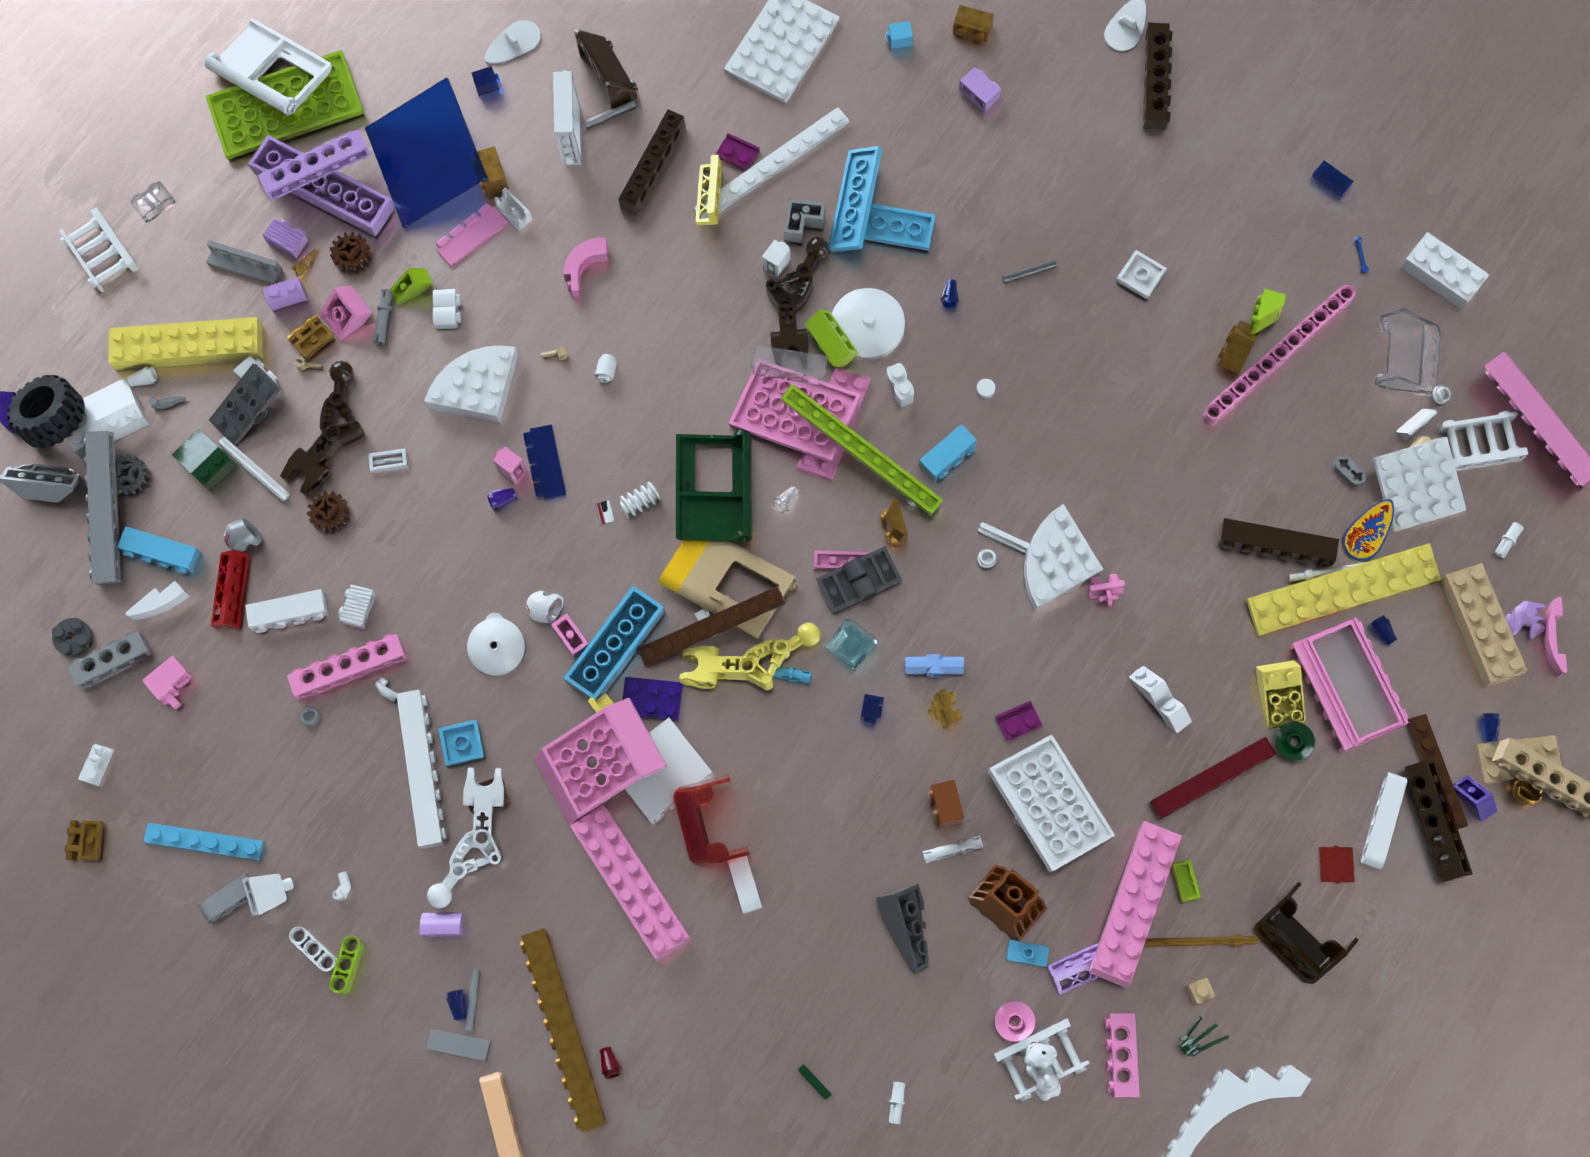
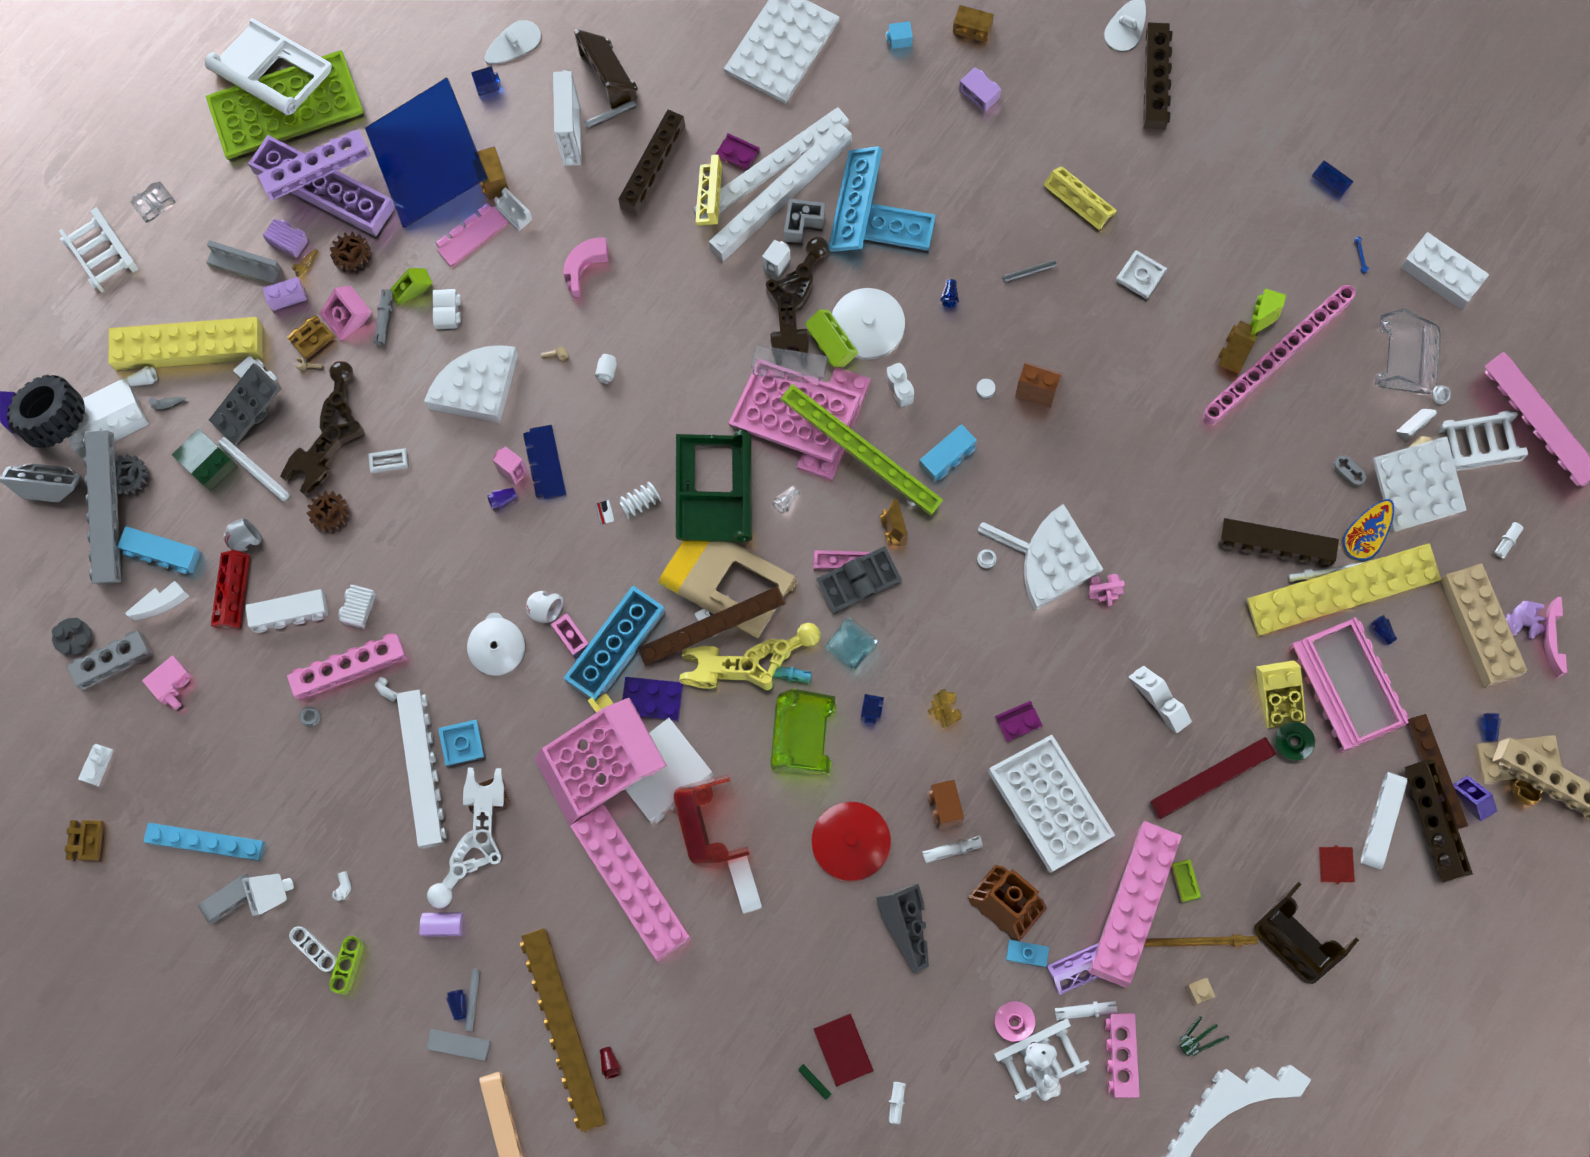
light blue piece [905,654,964,677] -> none
none -> white brick [709,122,852,262]
none -> clear neon green windscreen [771,689,836,775]
none -> red dish [812,802,891,882]
none -> dark red tile [813,1013,874,1087]
none -> dark orange slope [1015,362,1062,408]
none -> light yellow fence [1044,166,1117,230]
none -> white pin [1055,1000,1117,1021]

